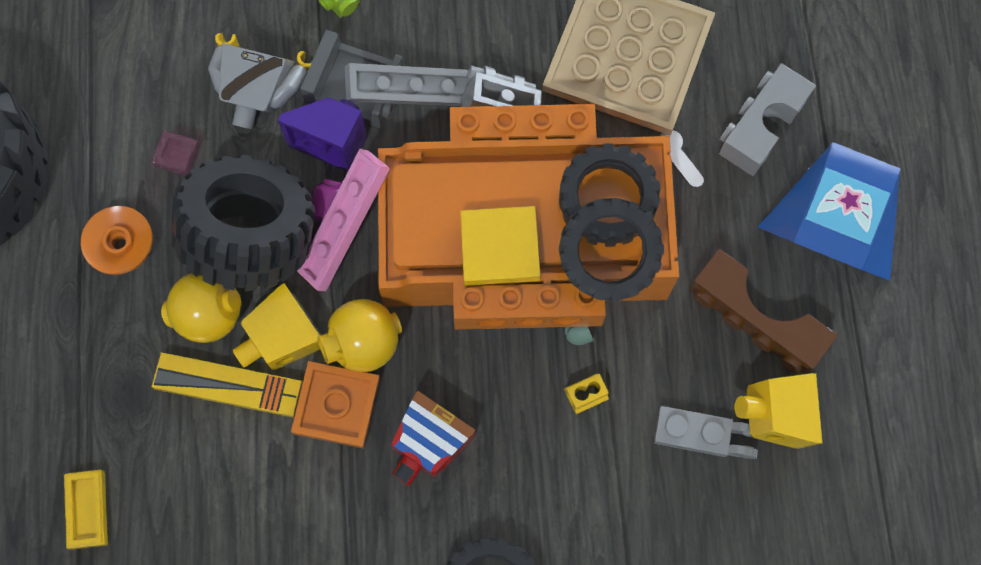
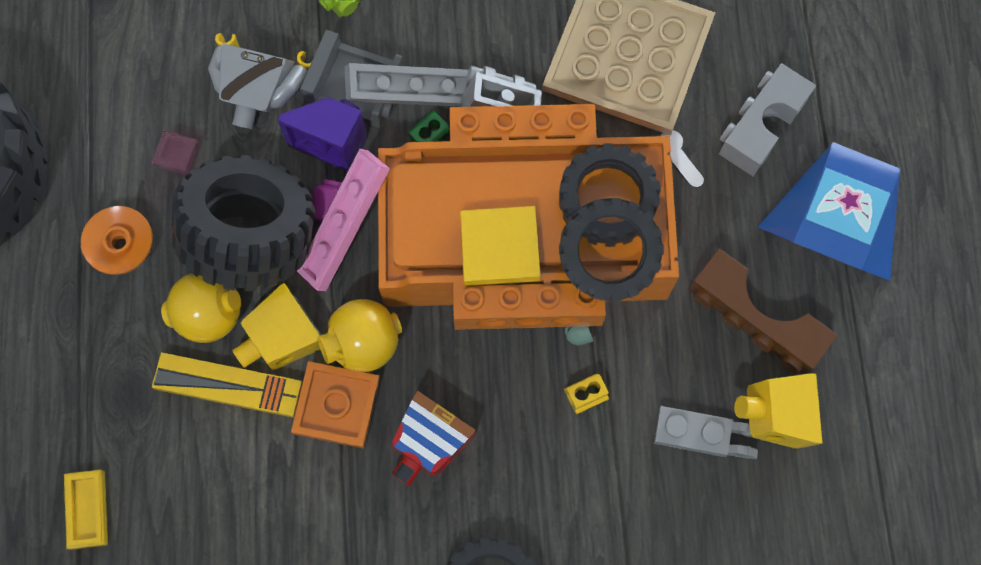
none -> green piece [407,111,450,142]

